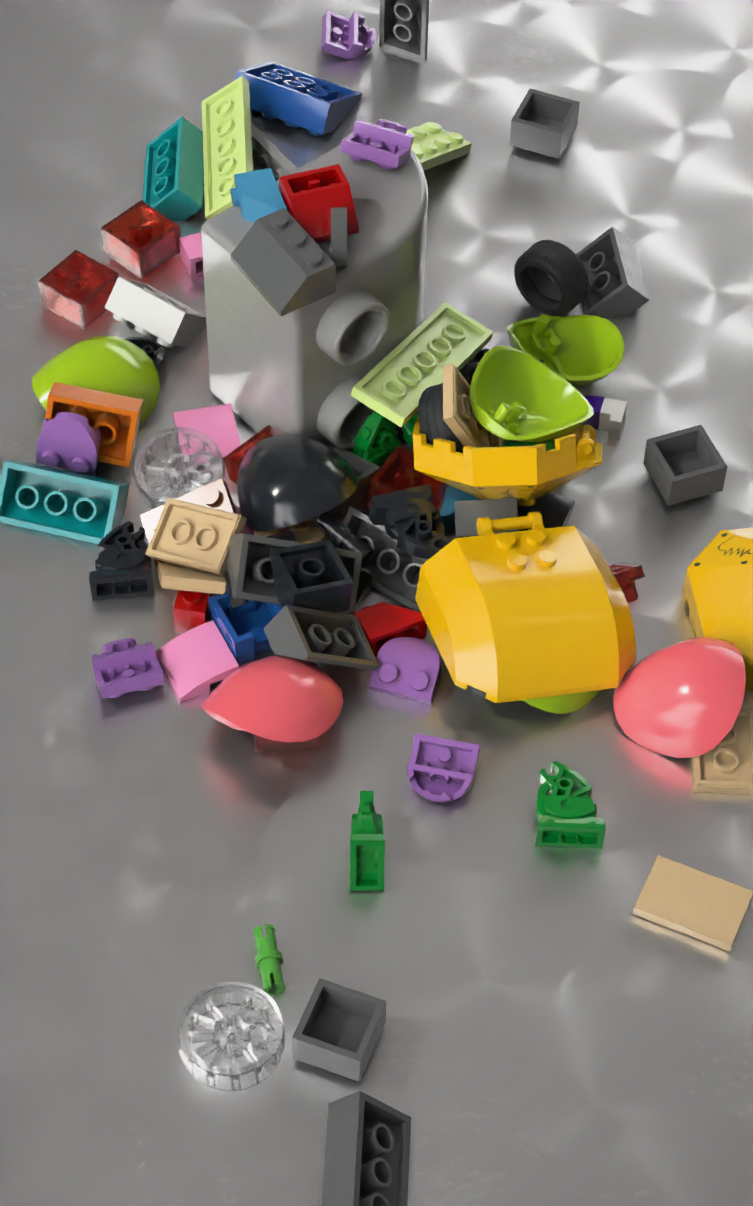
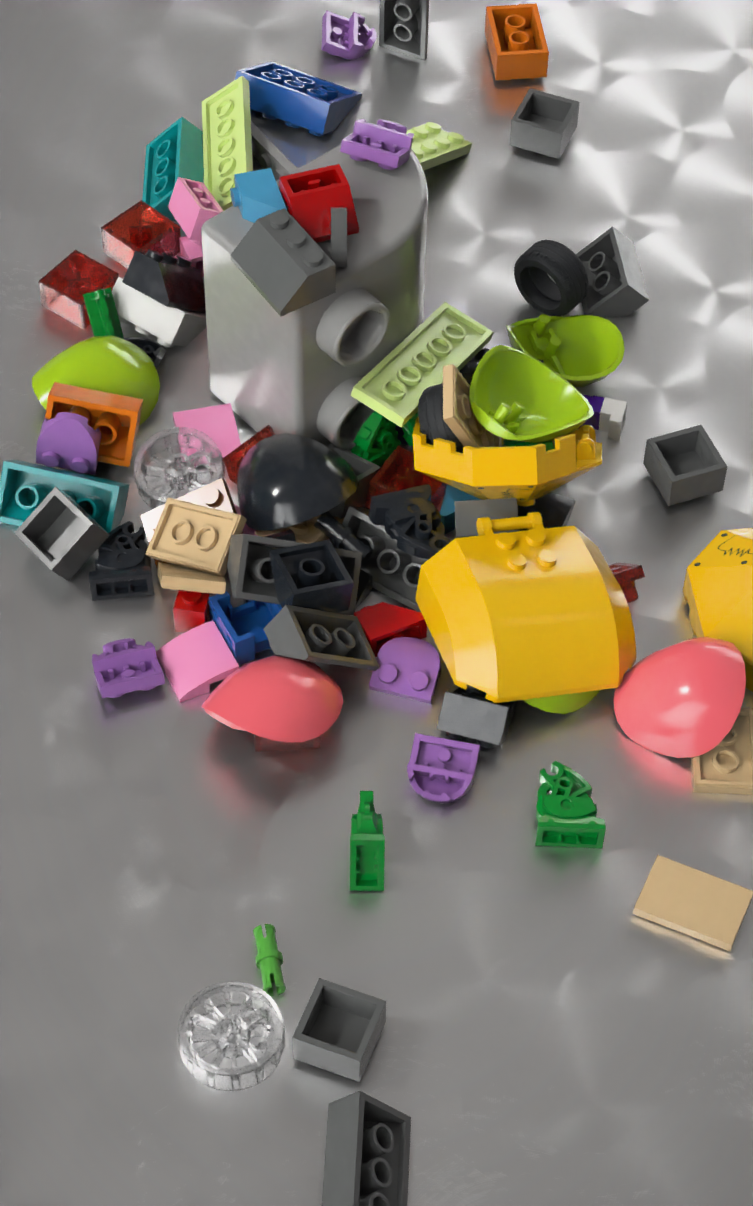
none -> dark grey piece [14,487,109,581]
none -> green hinge [83,287,124,339]
none -> black slope [122,249,206,313]
none -> bright pink brick [168,177,223,246]
none -> slope [437,685,518,748]
none -> orange brick [485,3,549,80]

